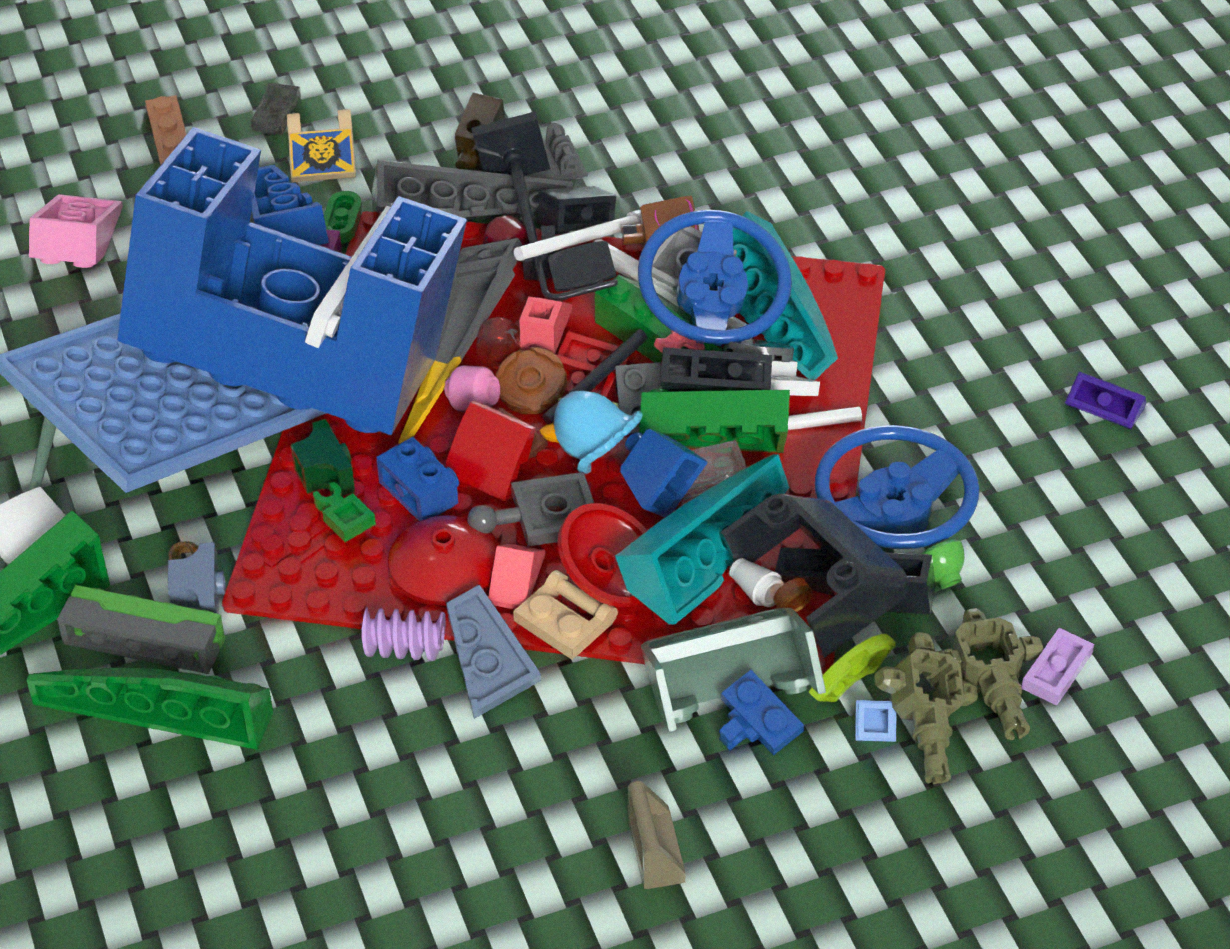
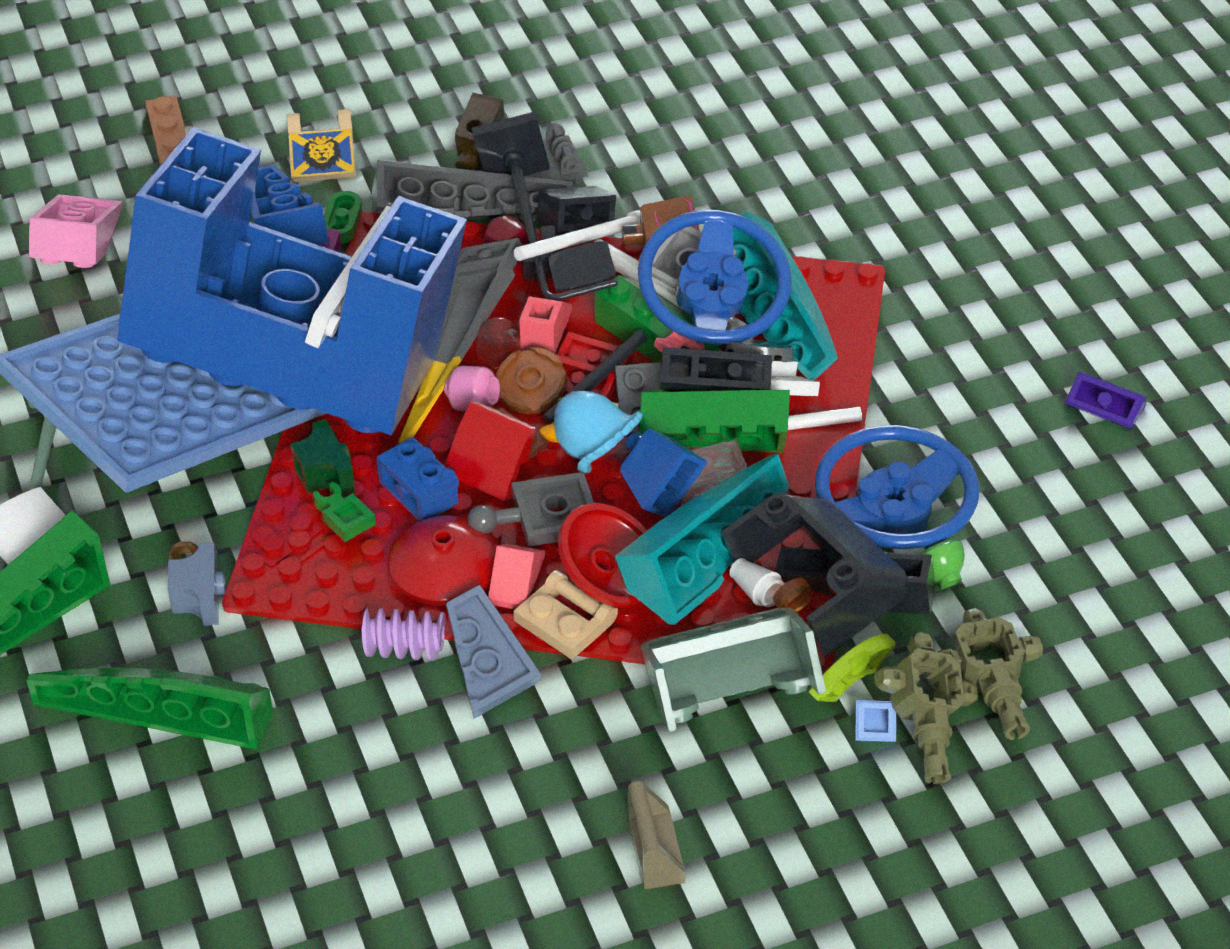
dark grey piece [57,585,225,674] -> none
clear smoke plate [251,83,301,135] -> none
blue hinge [719,670,804,756] -> none
lavender plate [1022,628,1094,705] -> none

